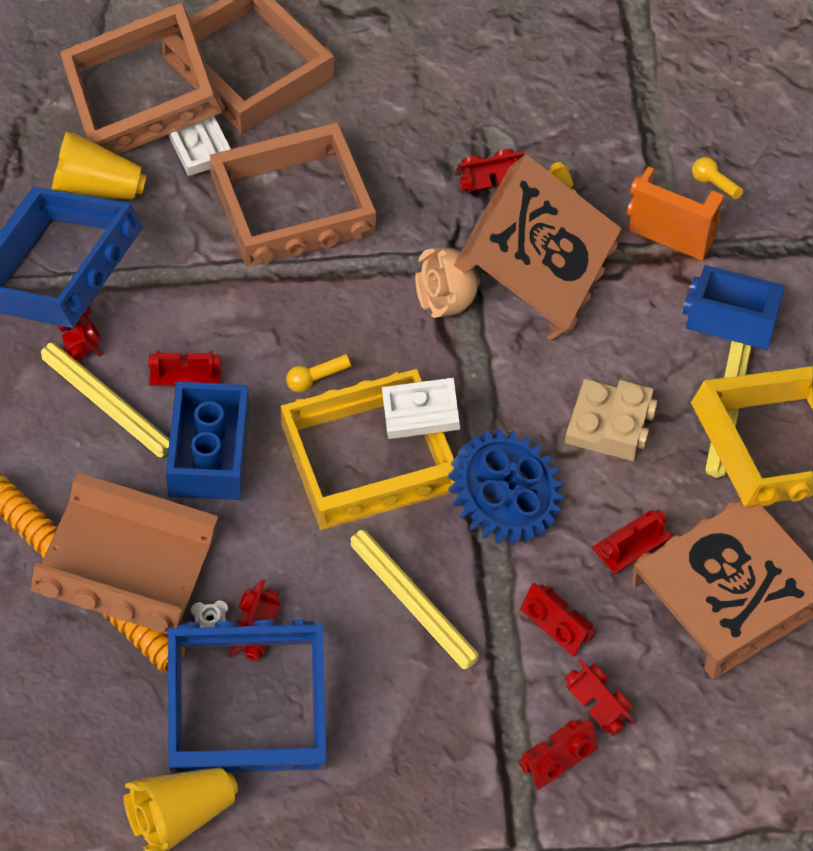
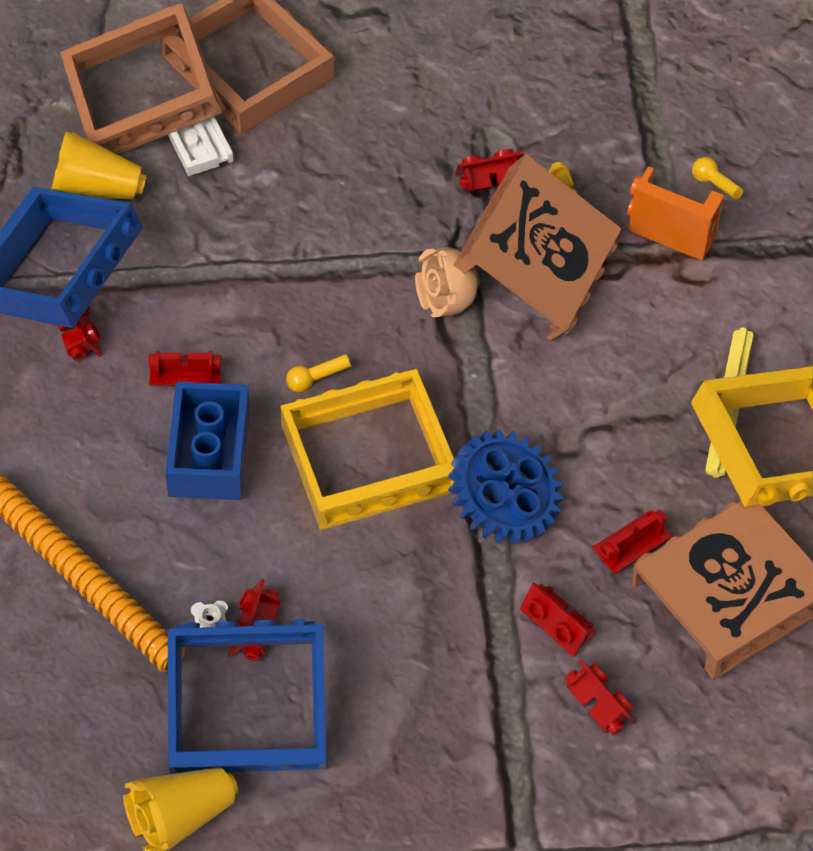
nougat panel [30,472,218,634] -> none
light yellow axle [41,342,170,458] -> none
nougat window [209,122,376,268] -> none
light yellow axle [350,530,479,670] -> none
white plate [382,378,460,439] -> none
red hinge [518,719,599,790] -> none
tan plate [565,379,658,461] -> none
blue window [682,265,786,350] -> none

